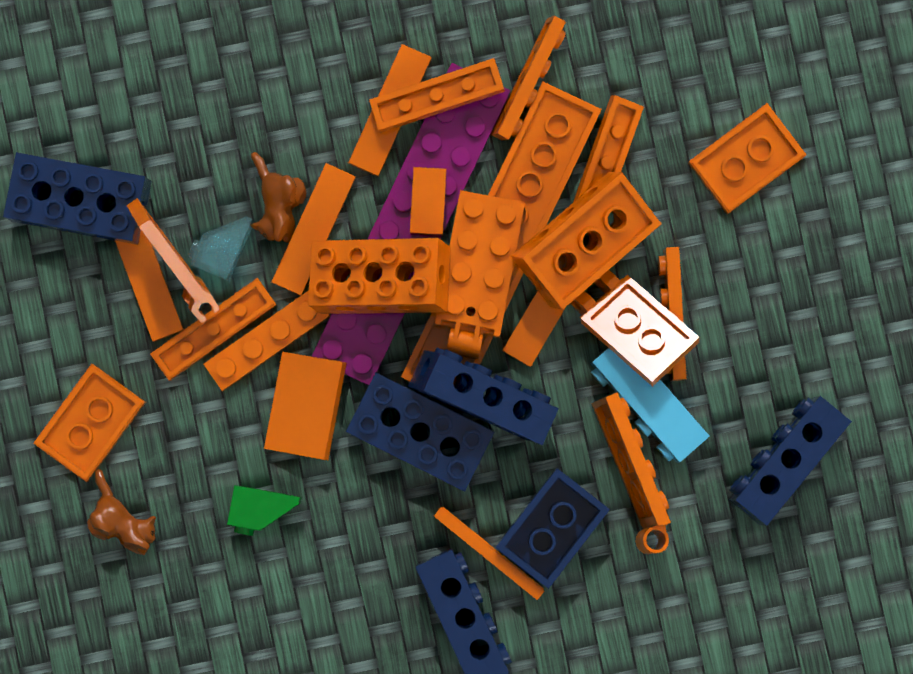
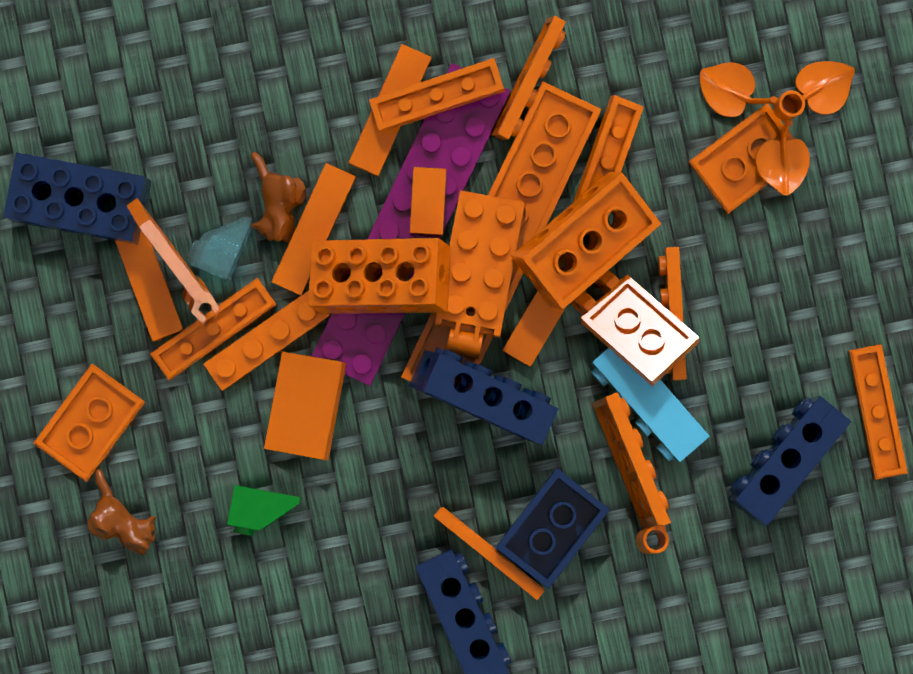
dark blue brick [346,373,495,492] -> none
none -> orange plant [699,61,855,196]
none -> orange tile [848,344,908,480]

